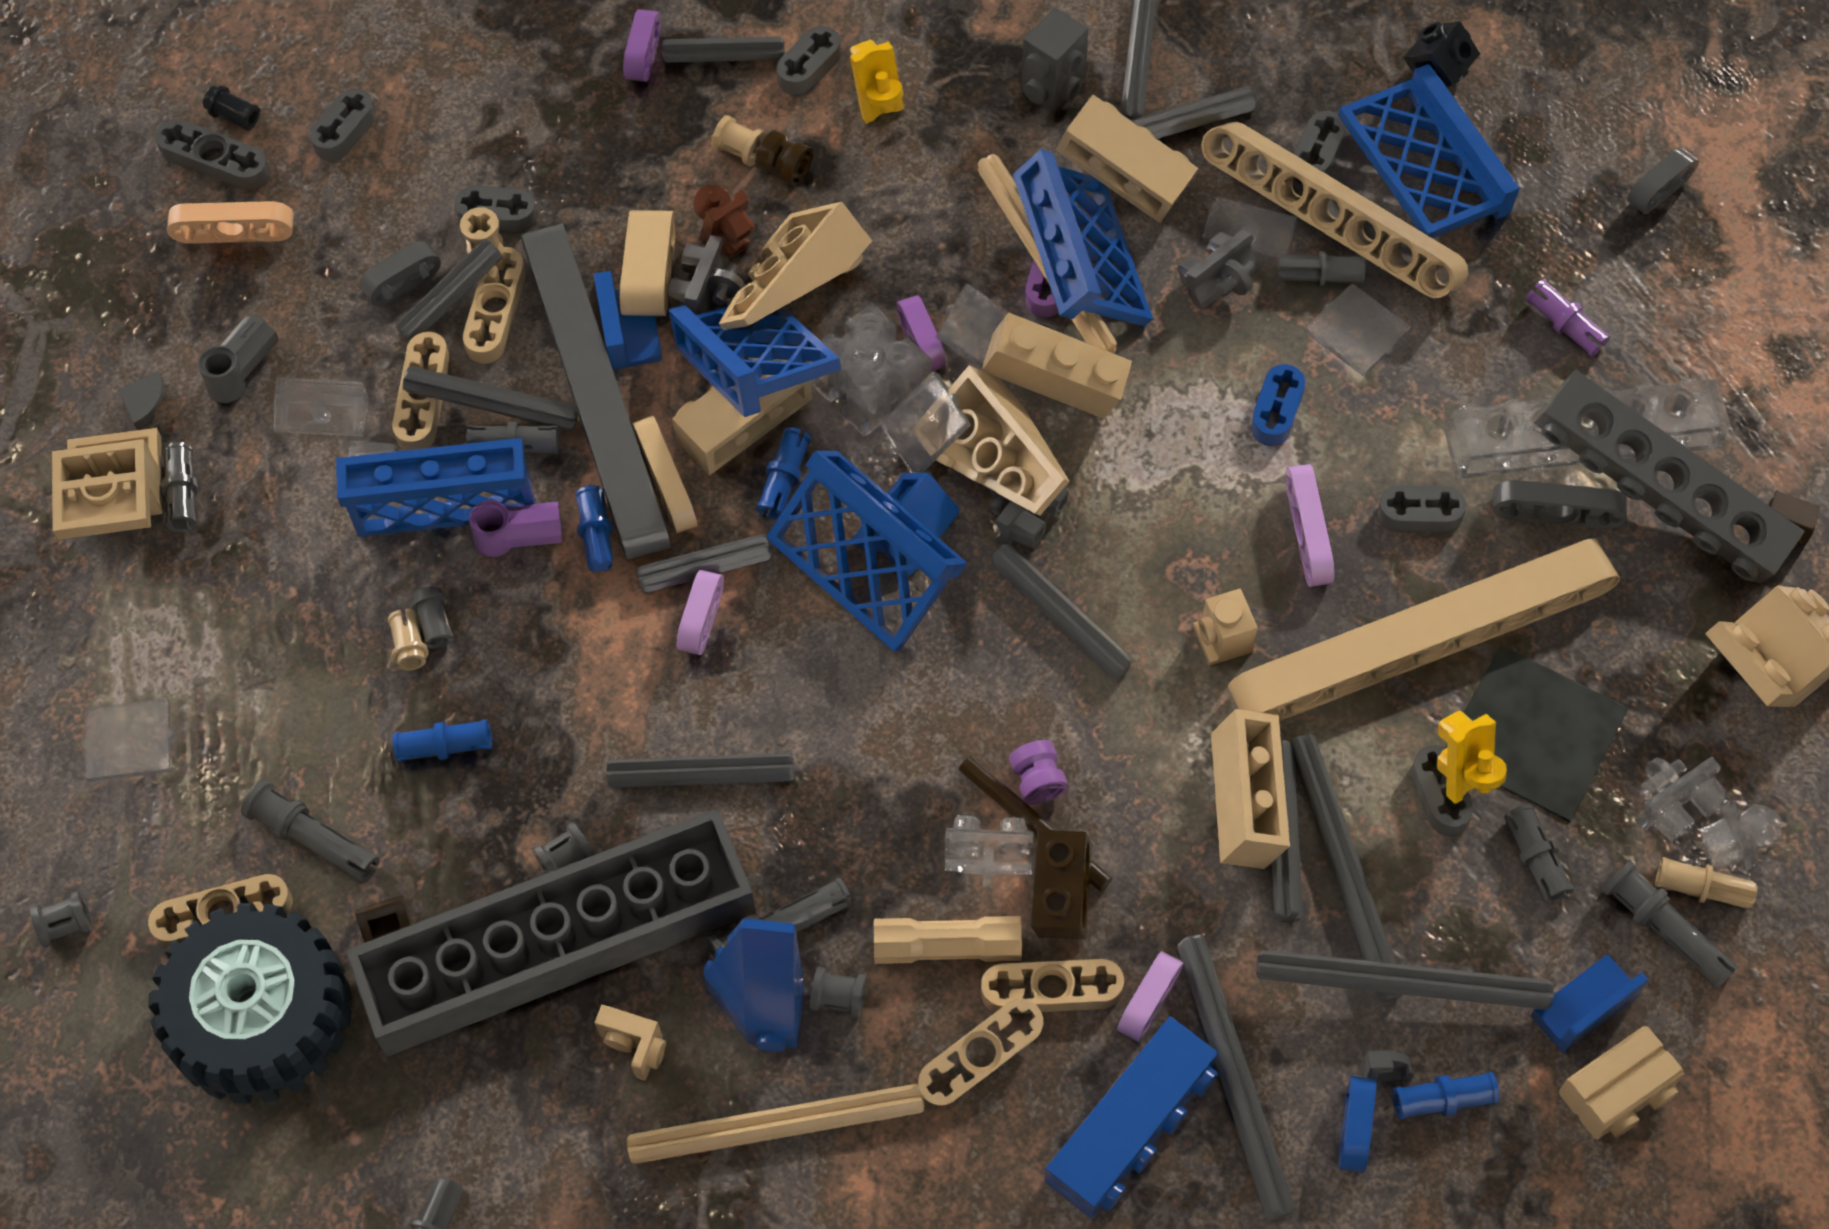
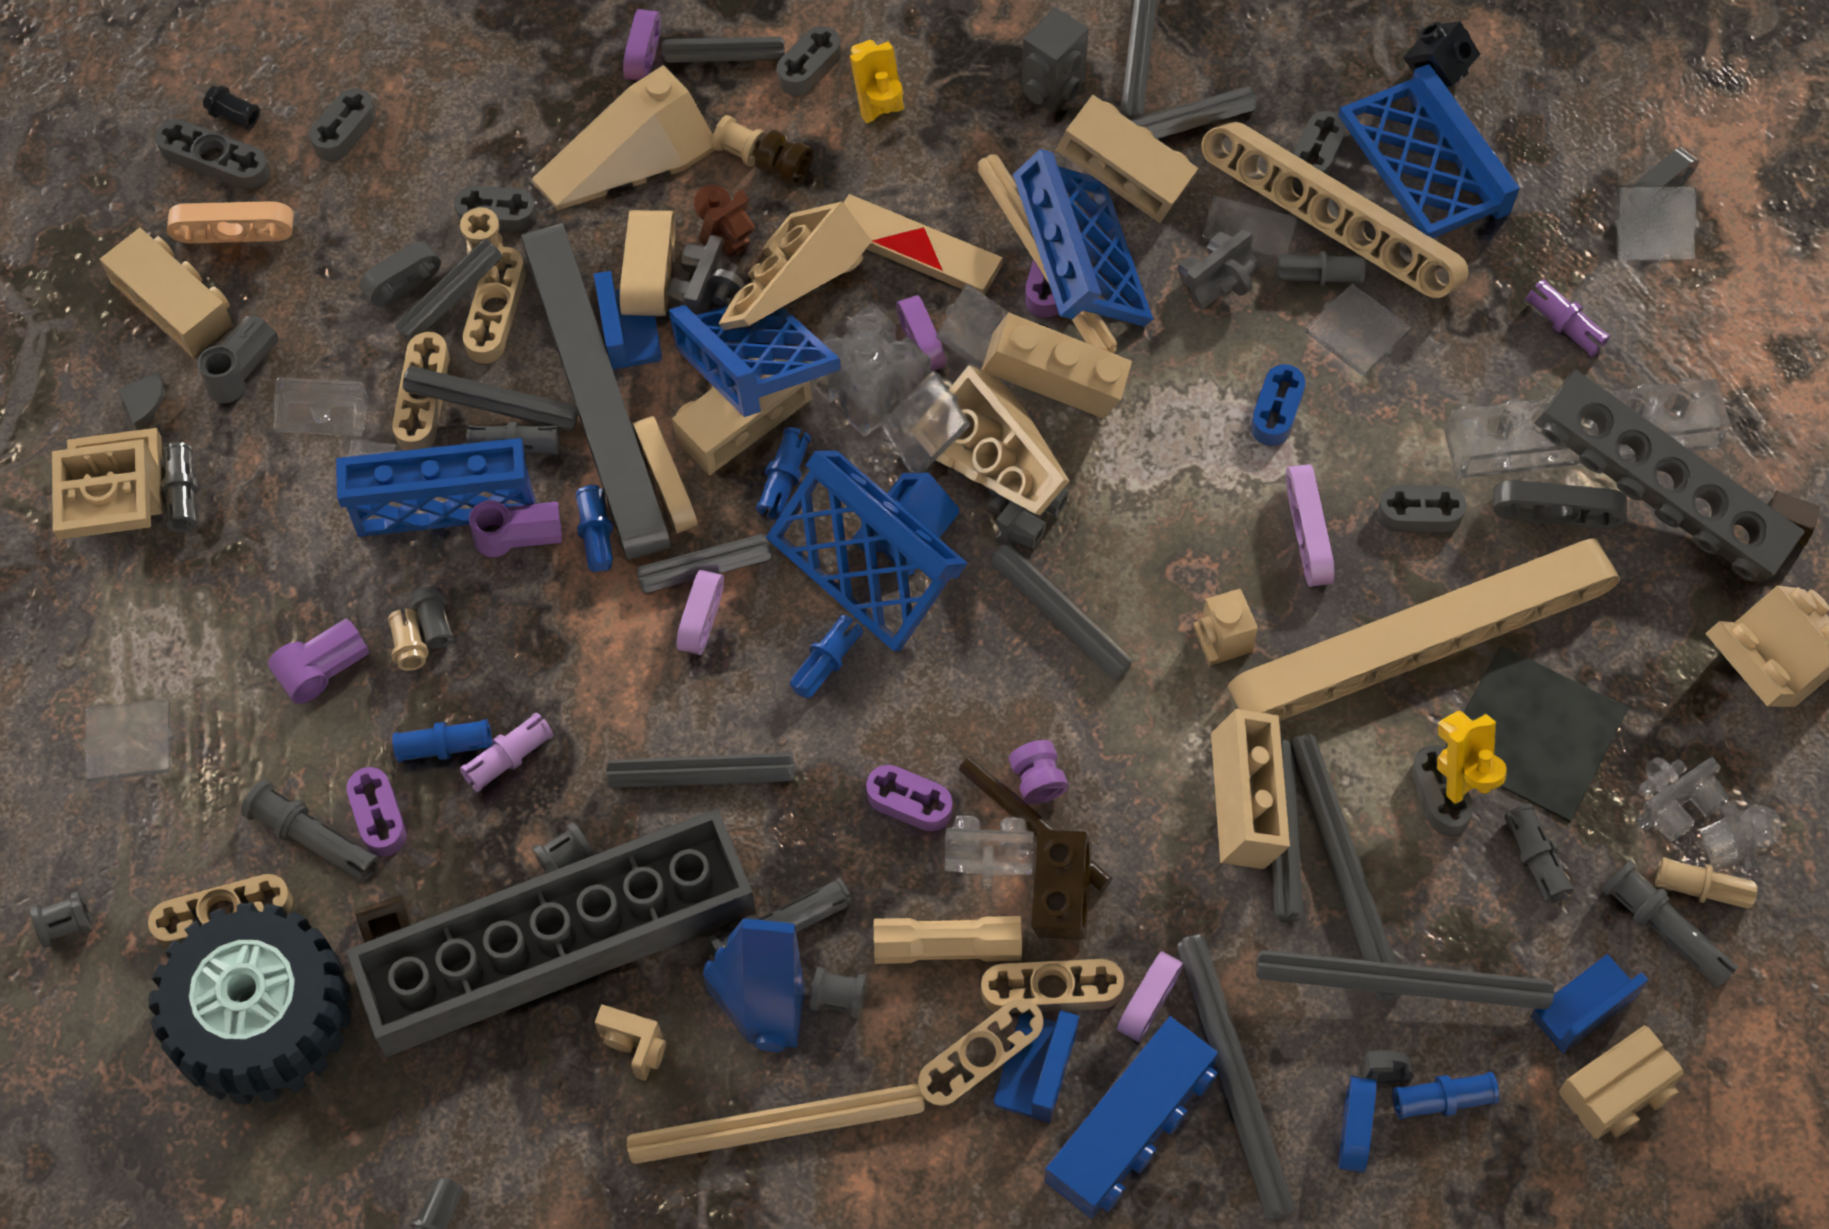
none -> tan brick [99,228,233,358]
none -> medium lavender piece [268,618,370,704]
none -> medium lavender beam [347,767,407,857]
none -> lavender pin [460,713,554,792]
none -> tan wedge [532,65,715,211]
none -> blue axle [789,615,863,699]
none -> tan tile [843,194,1002,298]
none -> medium lavender beam [866,765,953,831]
none -> blue panel [994,1010,1079,1123]
none -> clear piece [1613,187,1700,260]

